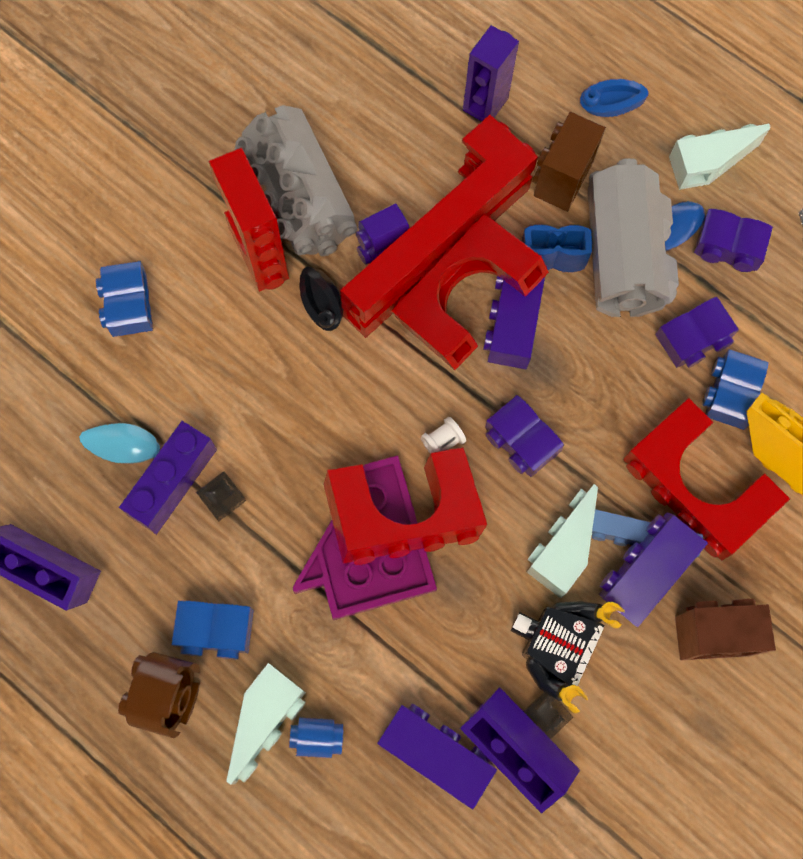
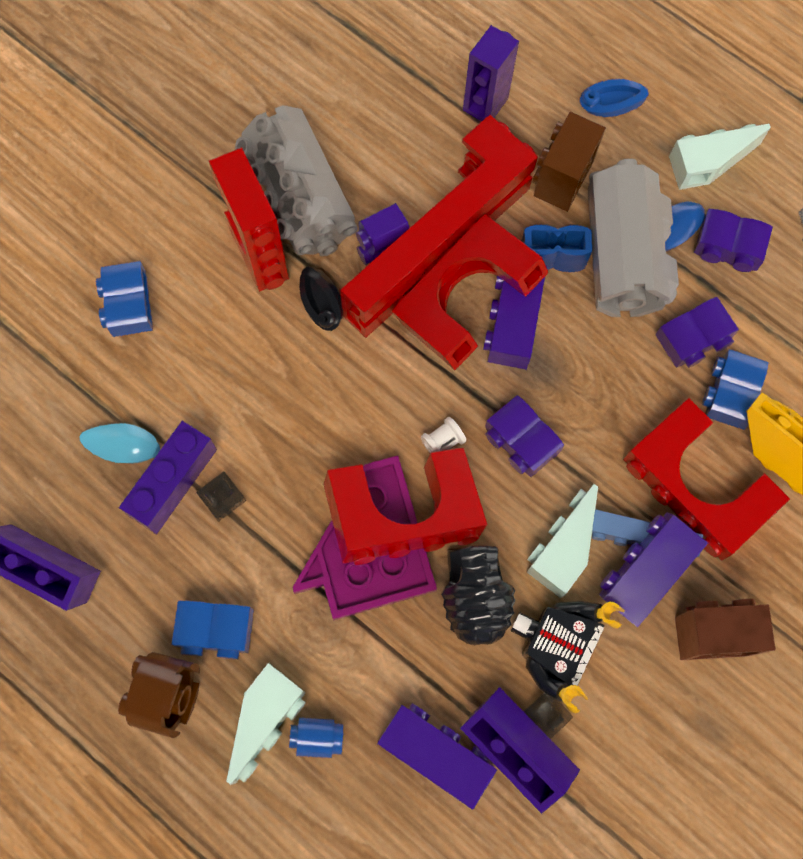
none -> black hair [441,545,516,645]

